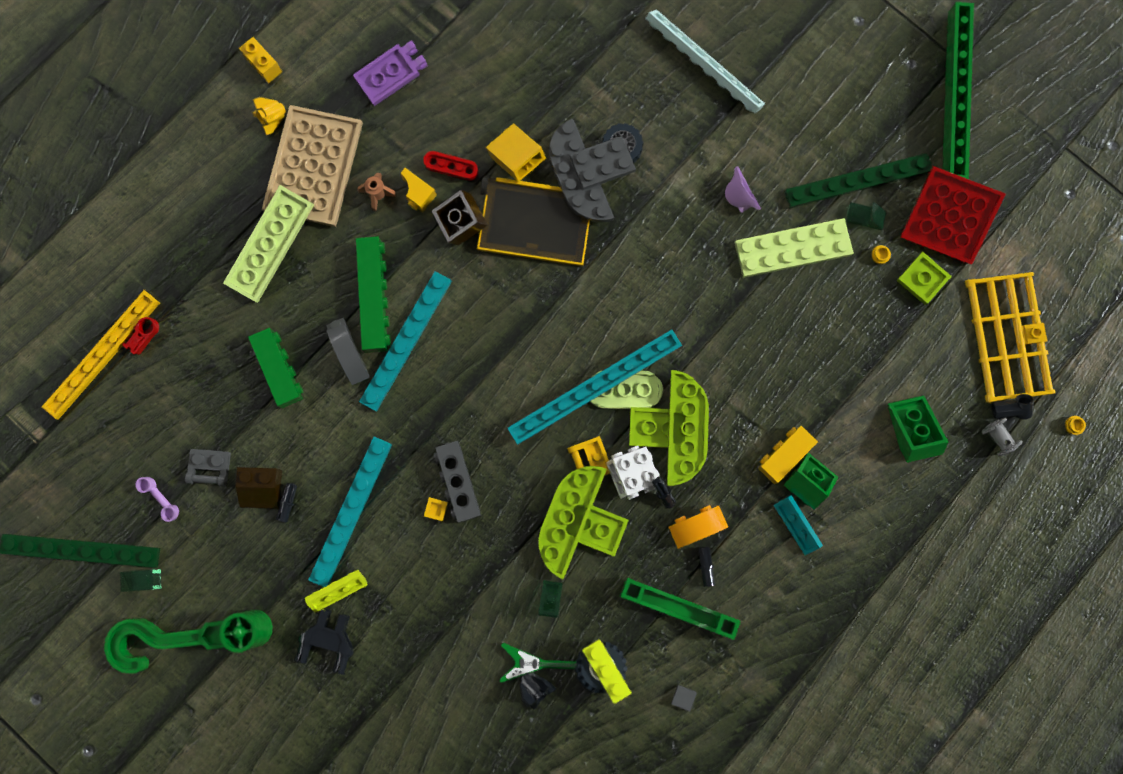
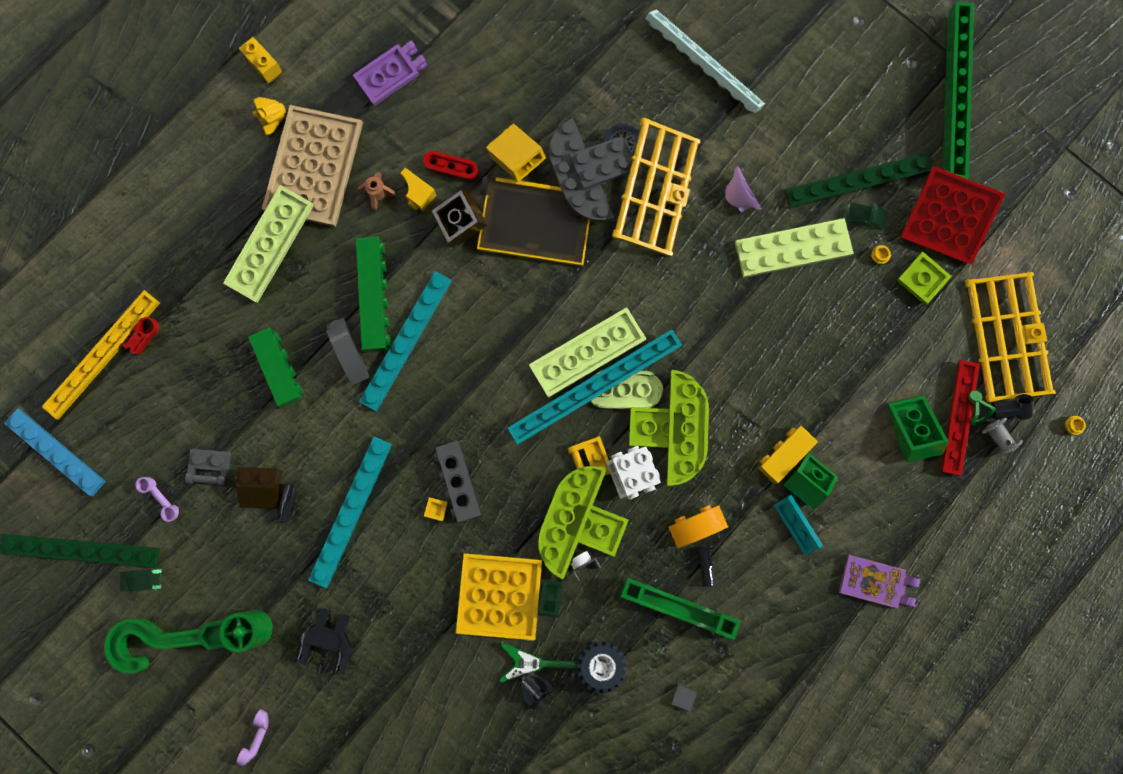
neon yellow plate [305,570,368,613] -> none
neon yellow plate [582,639,631,704] -> none
black axle [652,477,676,509] -> none
none -> dark azure plate [4,409,106,496]
none -> lavender bar [236,709,268,766]
none -> yellow plate [456,553,542,640]
none -> yellowish green plate [529,307,647,398]
none -> white piece [571,551,601,580]
none -> yellow door [612,118,701,257]
none -> tile [839,555,920,609]
none -> red plate [940,360,980,476]
none -> green piece [968,391,996,426]

